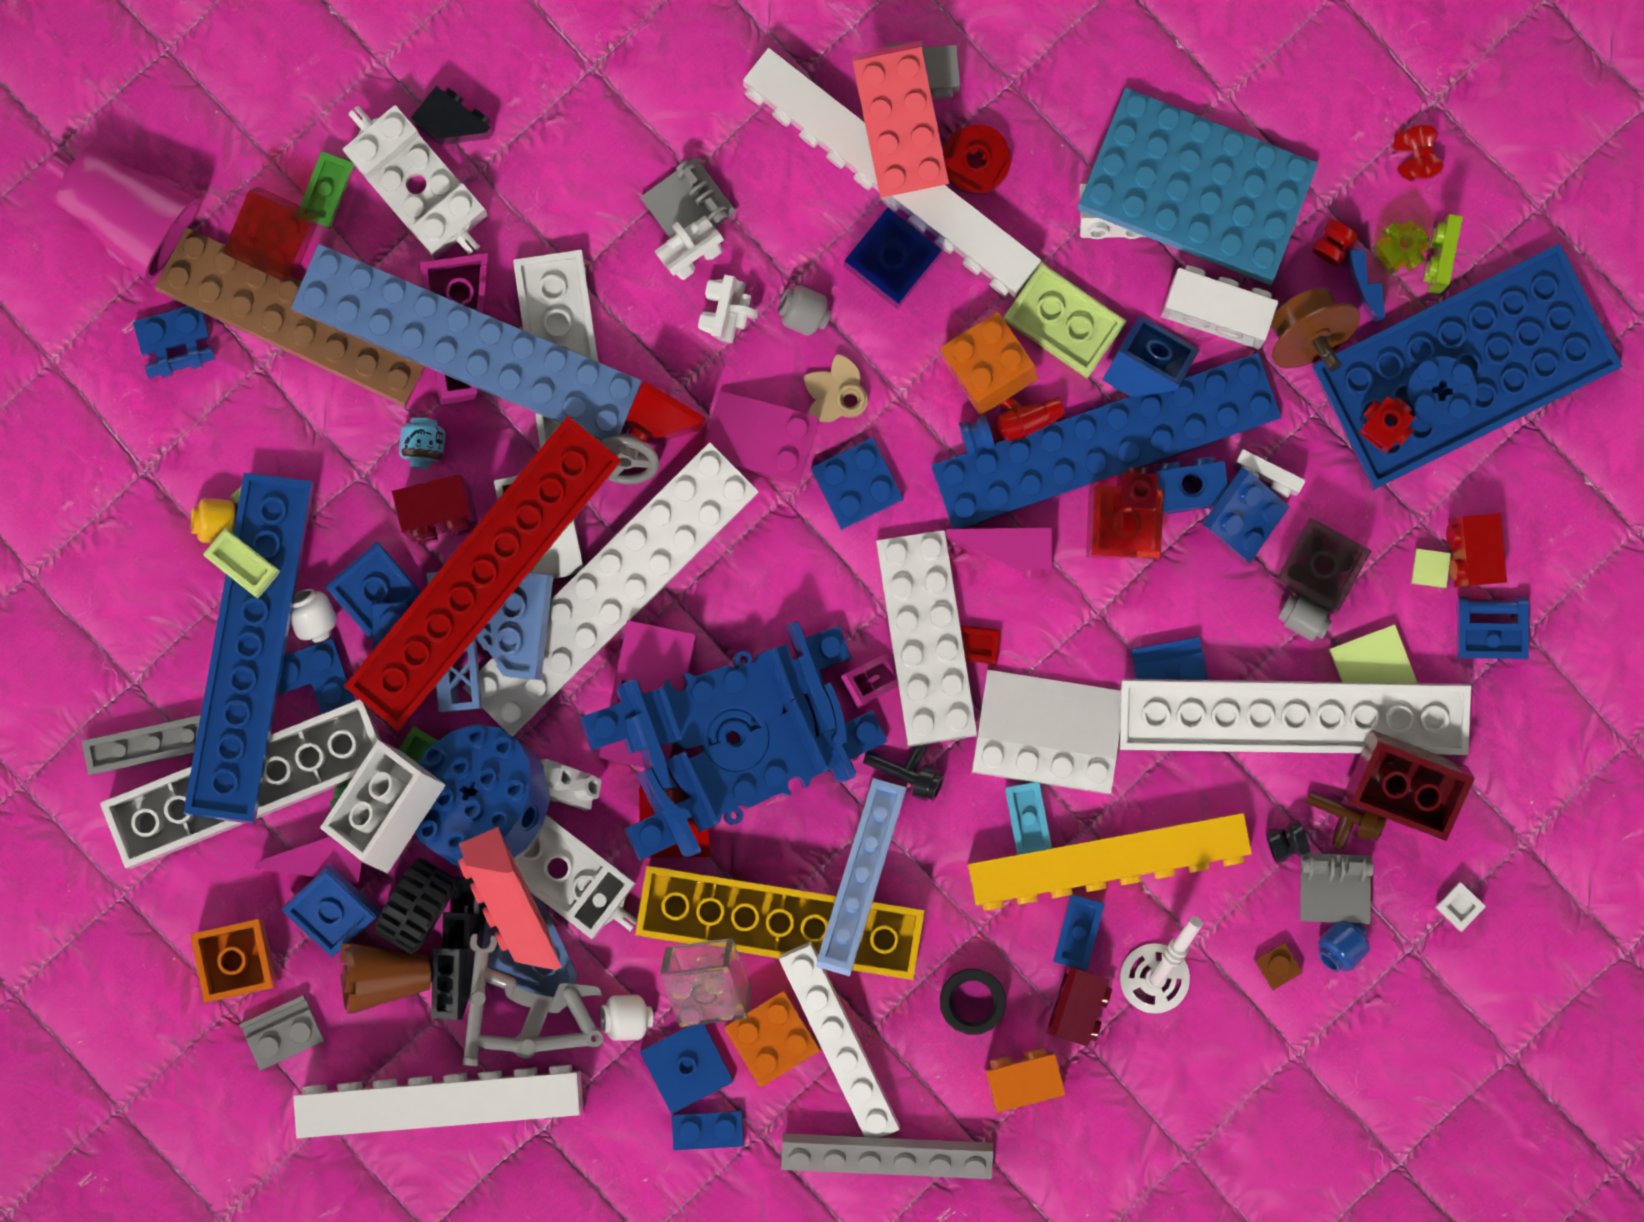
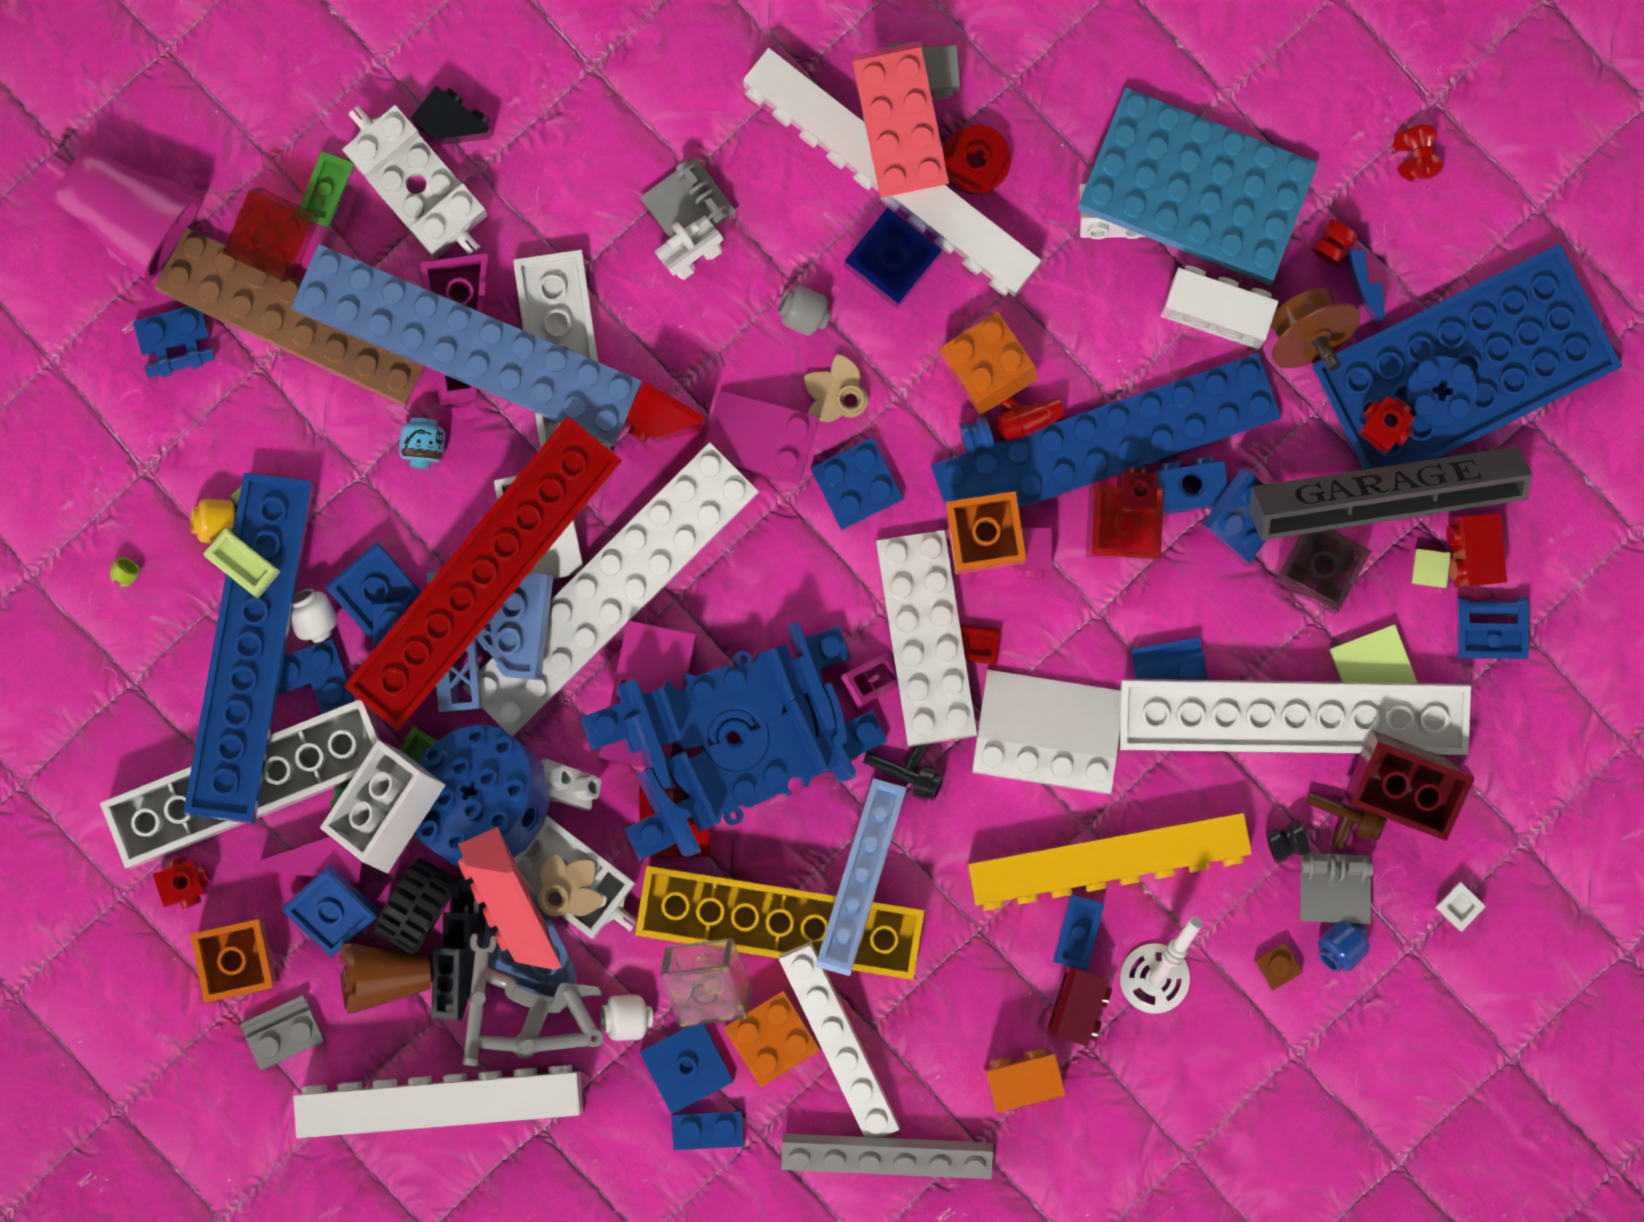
light grey plate [81,715,201,776] -> none
dark red brick [392,474,478,545] -> none
light grey piece [600,434,659,484] -> none
white hips [698,275,758,344] -> none
black tyre [940,969,1006,1035] -> none
yellowish green tile [1003,263,1127,379] -> none
medium azure plate [1004,782,1052,855] -> none
blue slope [1102,316,1200,397] -> none
white plate [1234,449,1306,498] -> none
light grey brick [1278,594,1332,642] -> none
clear neon green brick [1372,220,1430,276] -> none
lime plate [1423,214,1463,295] -> none
none -> lime hinge [109,556,141,587]
none -> red brick [152,856,211,909]
none -> tan plate [538,853,604,917]
none -> orange brick [945,491,1027,575]
none -> dark grey brick [1249,446,1532,541]

